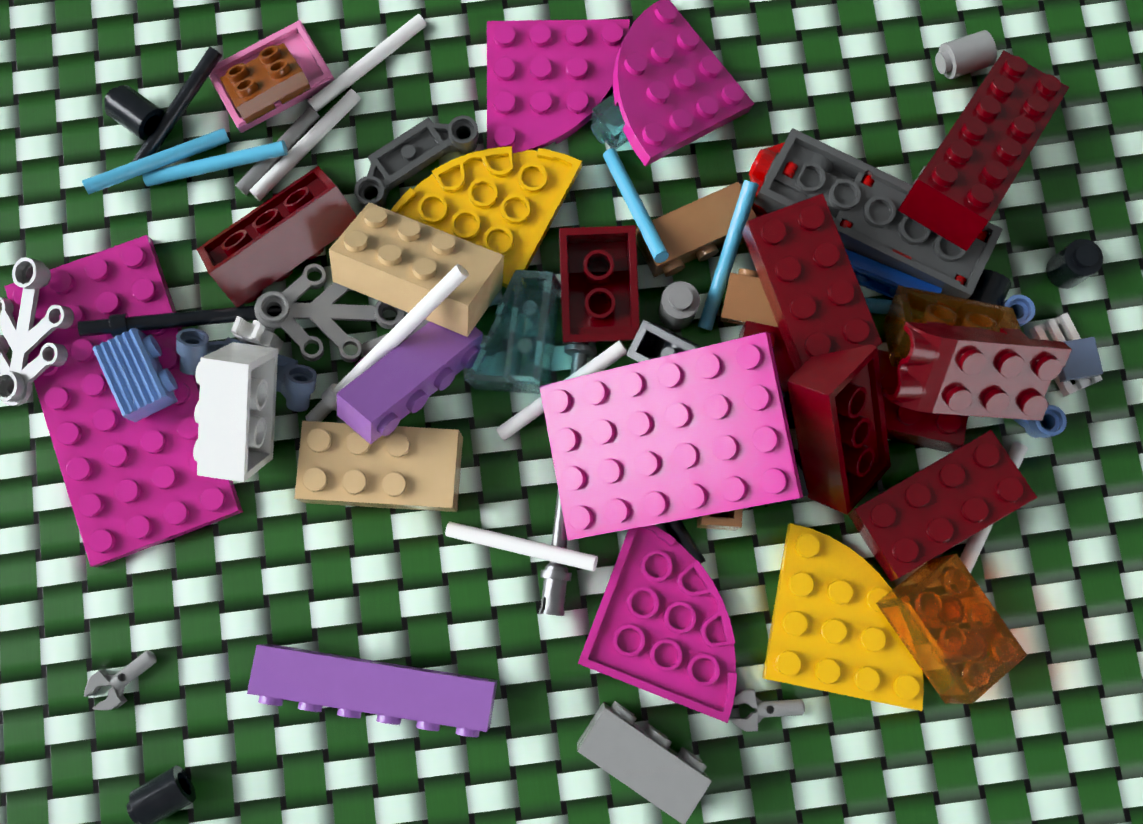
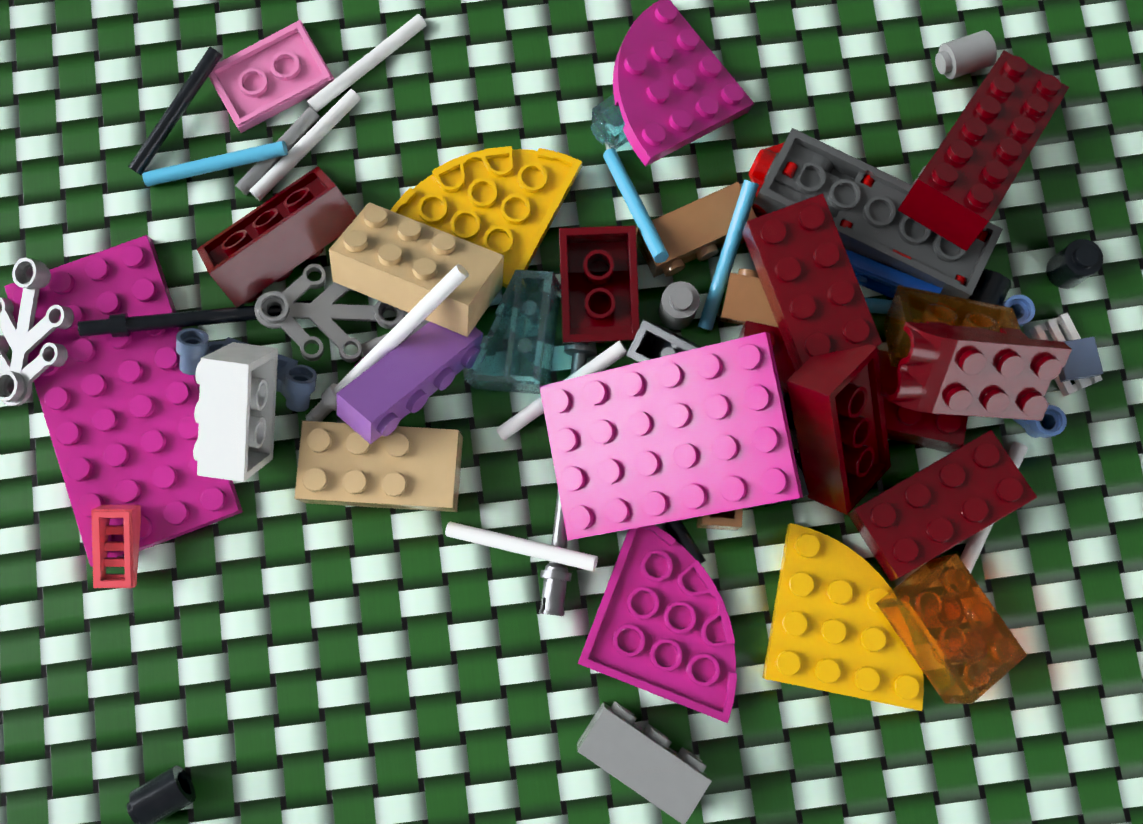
medium azure bar [82,128,230,194] -> none
light grey bar [84,650,157,710] -> none
medium blue brick [92,328,178,422] -> none
black brick [104,85,165,140] -> none
dark orange plate [220,43,311,124] -> none
white plate [231,316,284,354] -> none
medium lavender brick [247,644,498,738] -> none
dark grey plate [354,115,479,208] -> none
dark pink plate [487,19,630,153] -> none
light grey bar [729,689,805,732] -> none
none -> coral slope [91,505,141,588]

